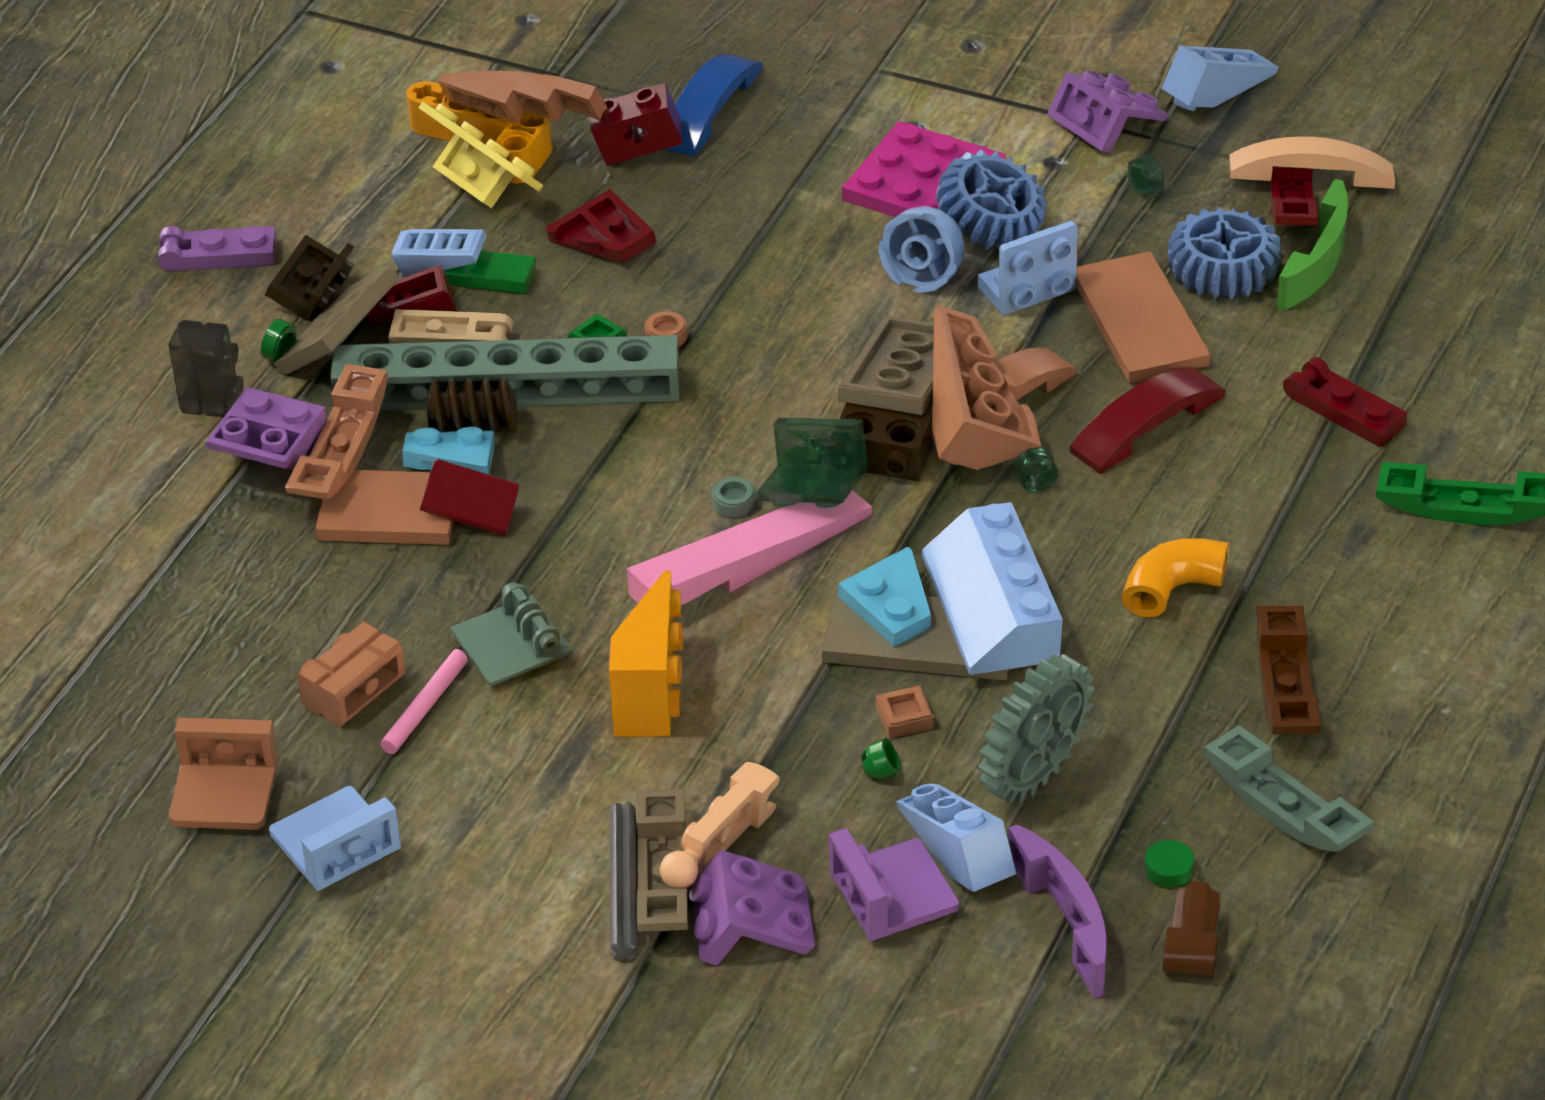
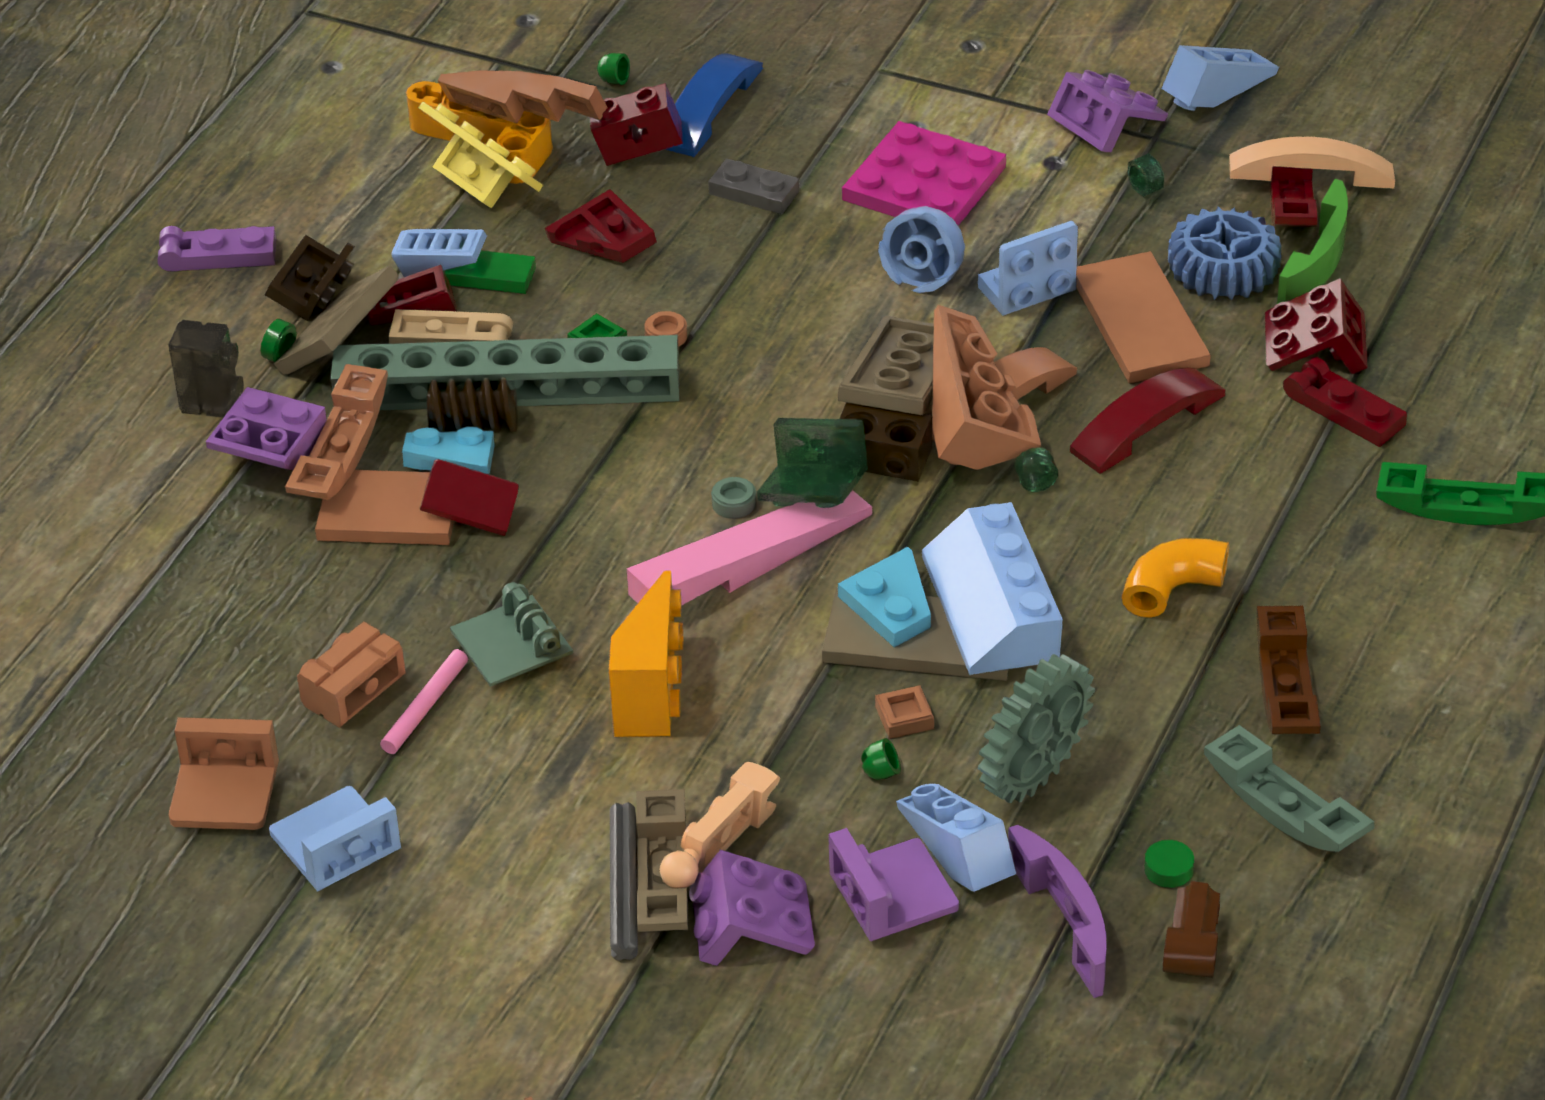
medium blue gear [935,149,1047,251] -> none
none -> green hinge [597,53,630,85]
none -> flat silver plate [708,159,800,214]
none -> dark red bracket [1265,278,1368,374]

